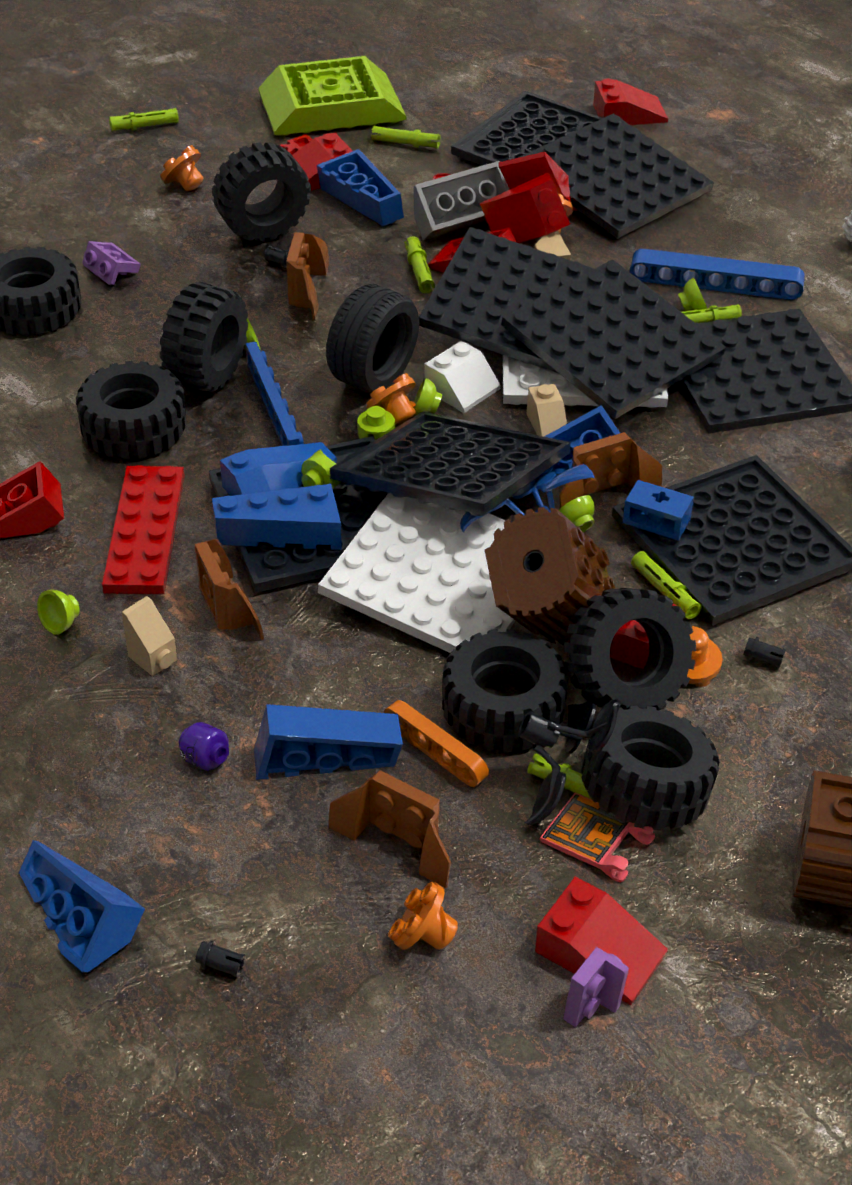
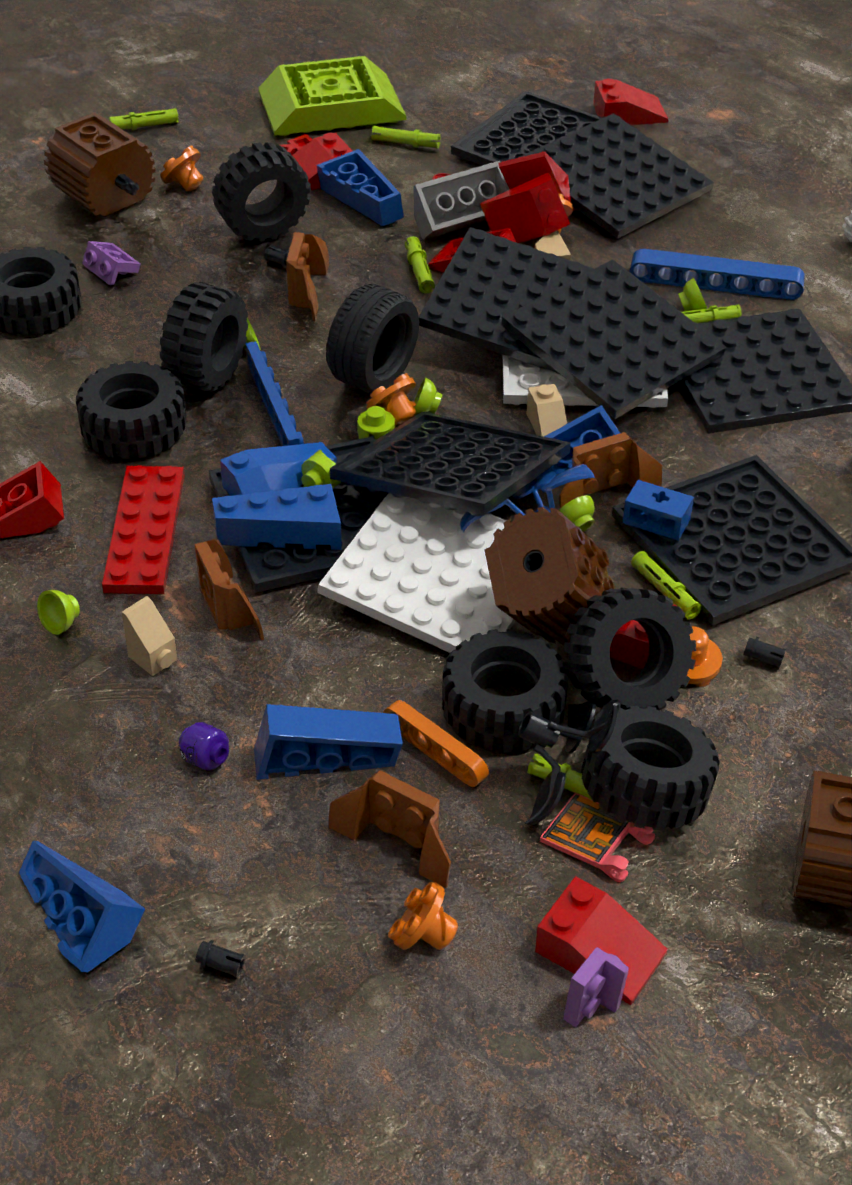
white slope [424,340,500,413] -> none
none -> reddish brown piece [44,112,156,216]

